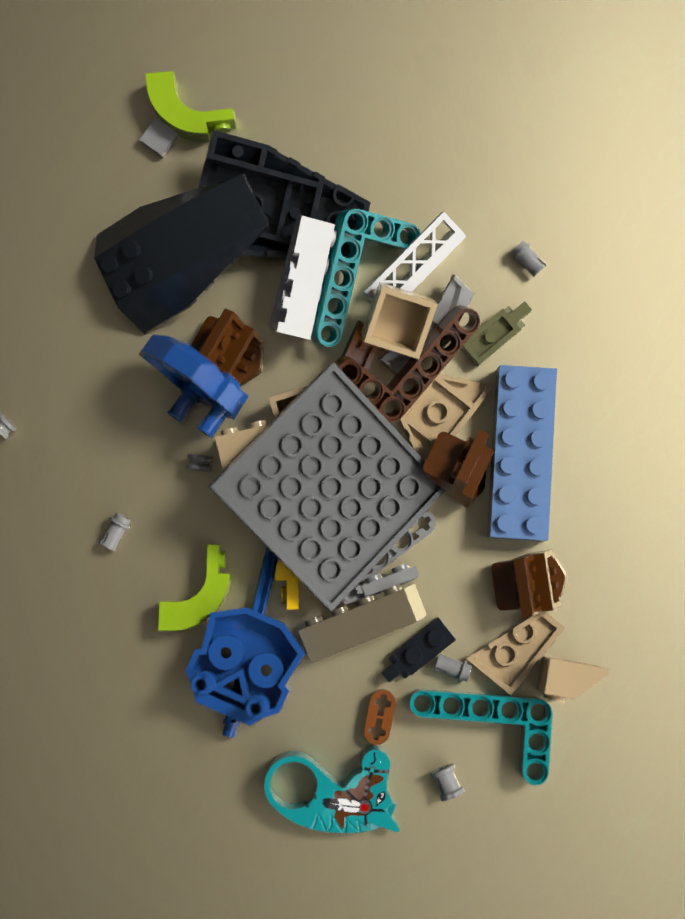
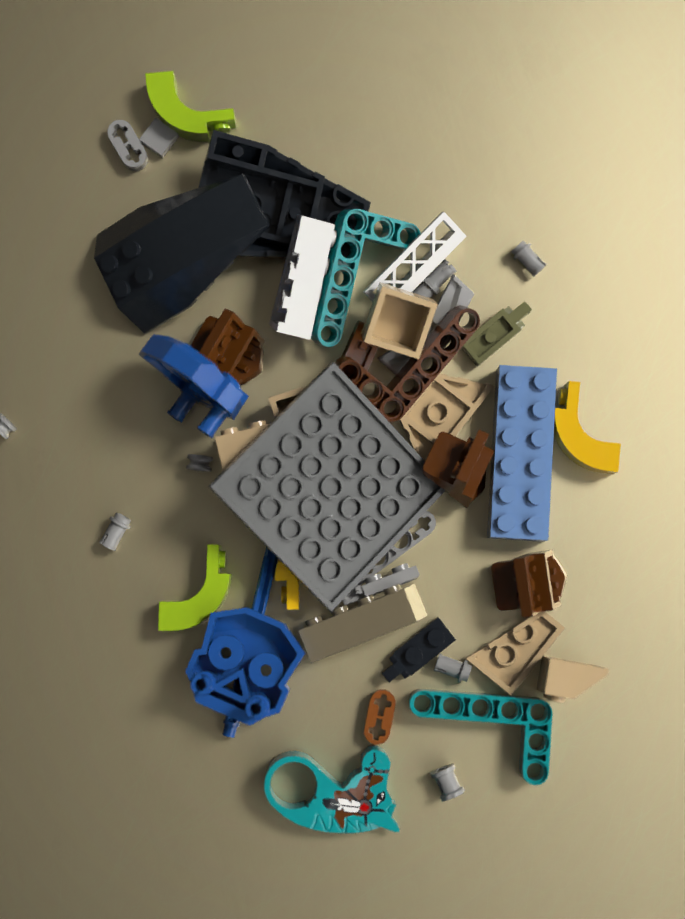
none -> light grey beam [107,120,148,171]
none -> light grey pin [413,259,457,298]
none -> yellow arch [554,381,621,474]

